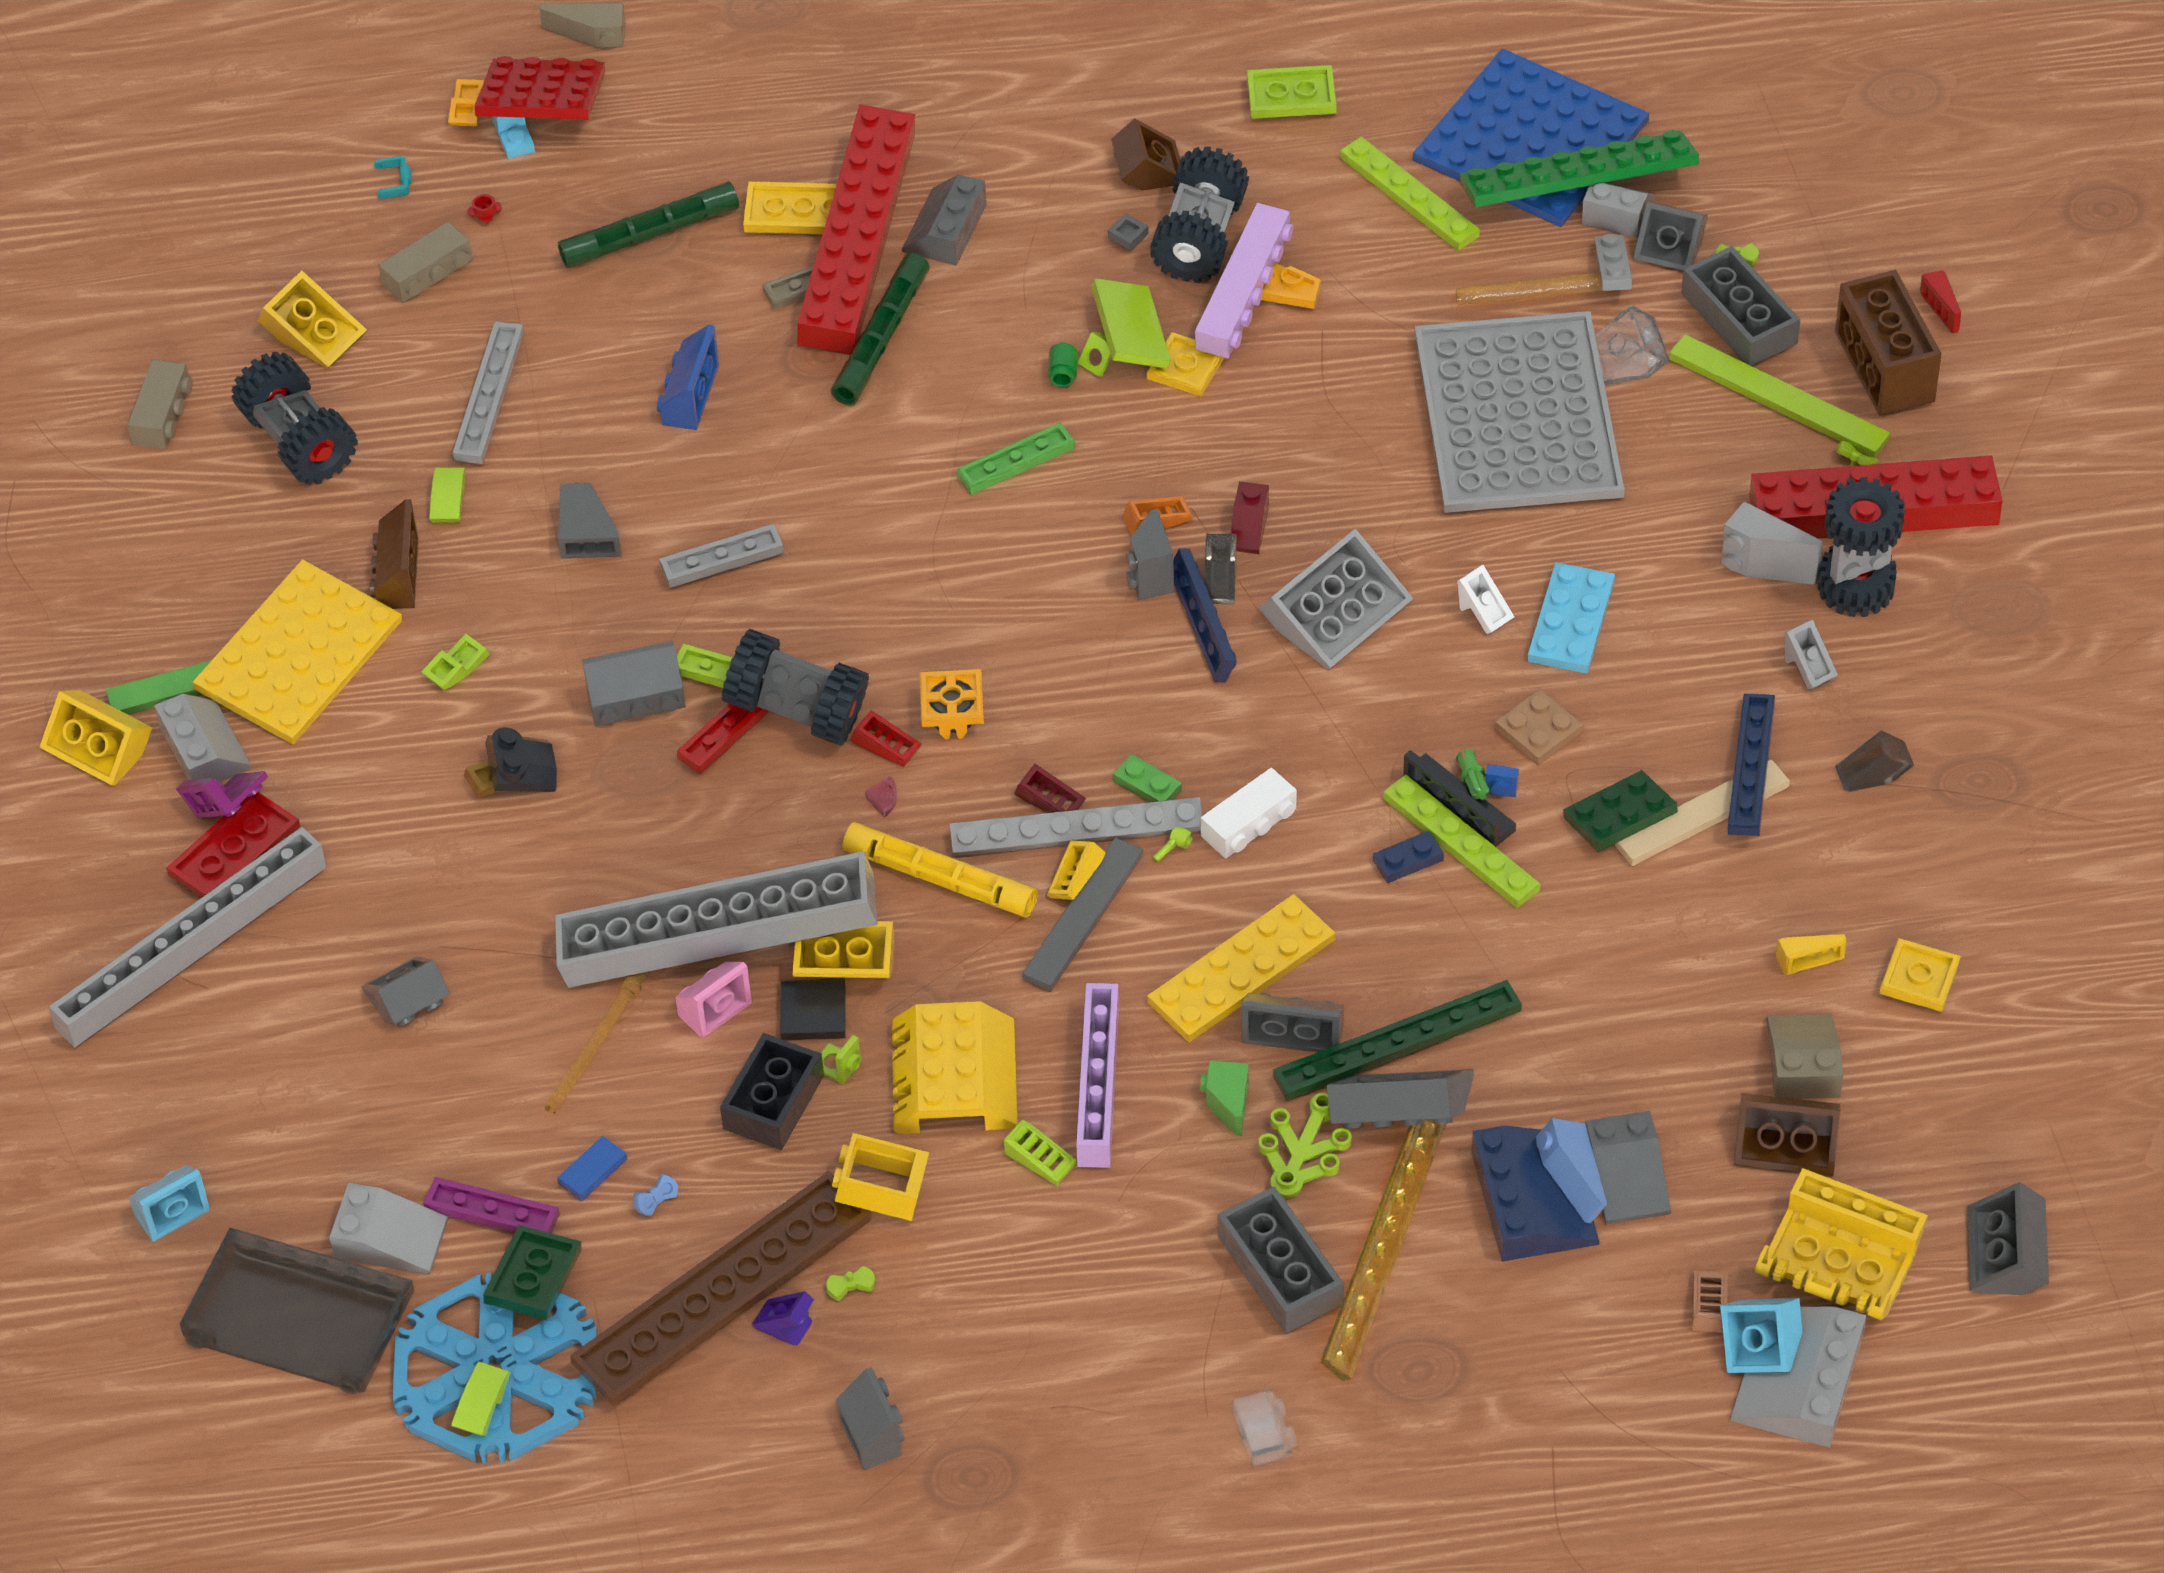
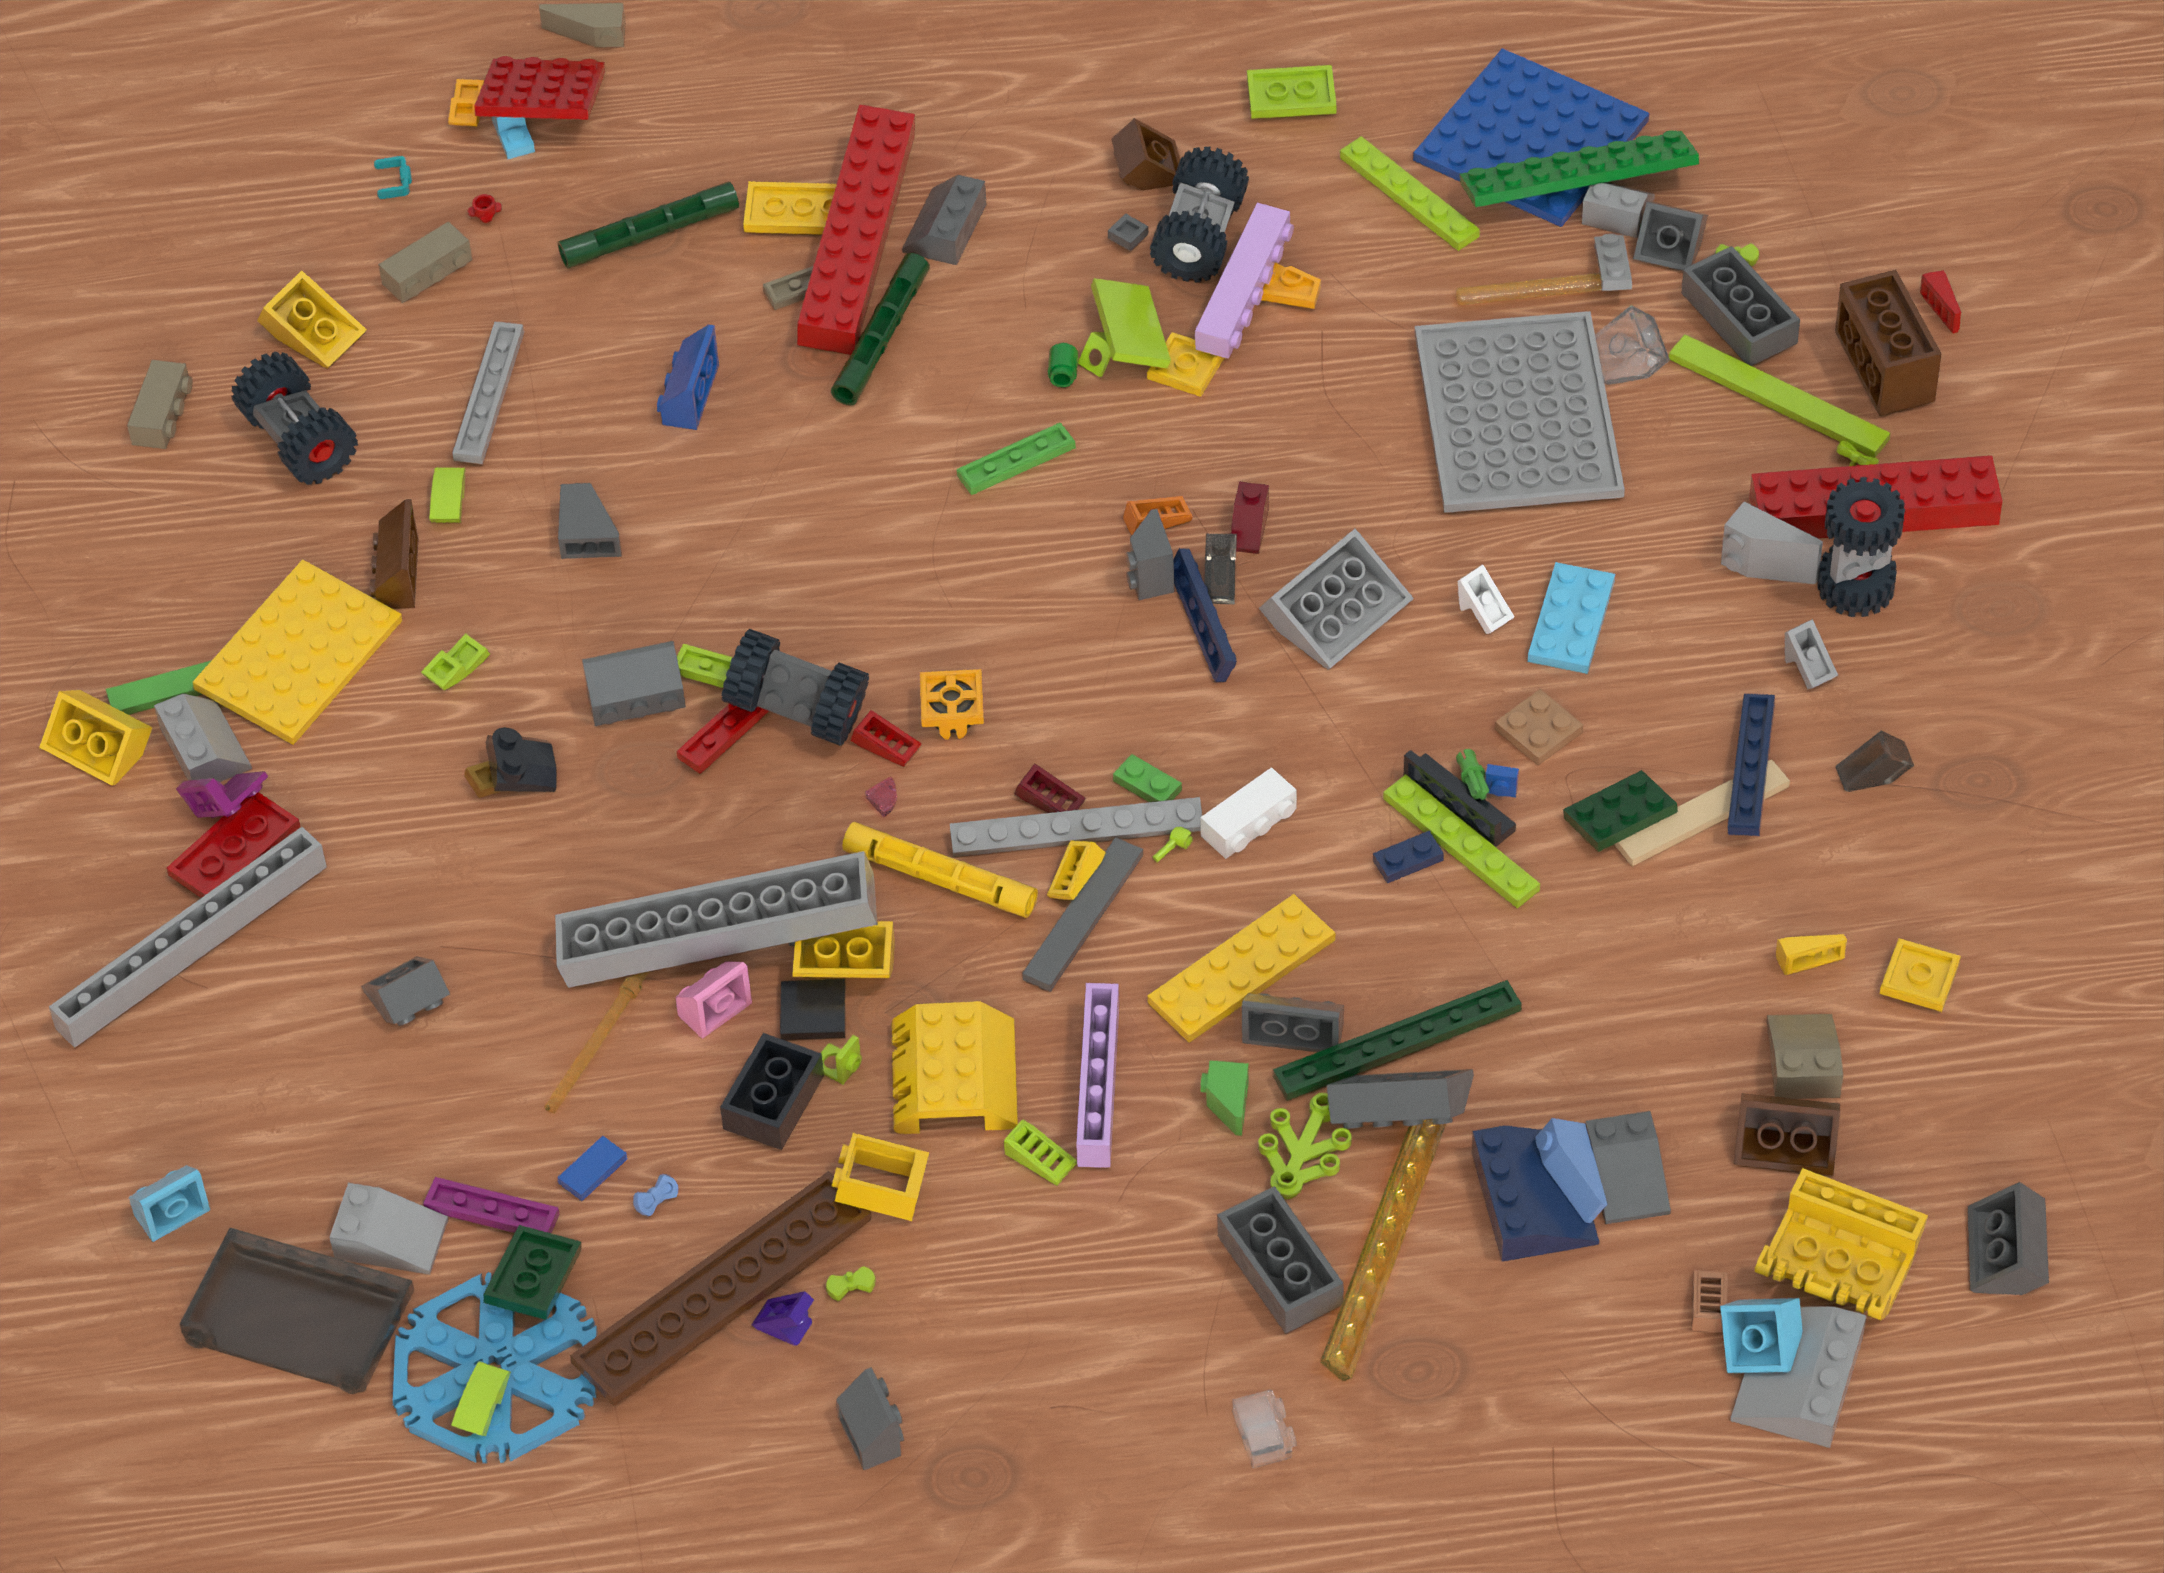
light grey plate [659,524,784,588] -> none

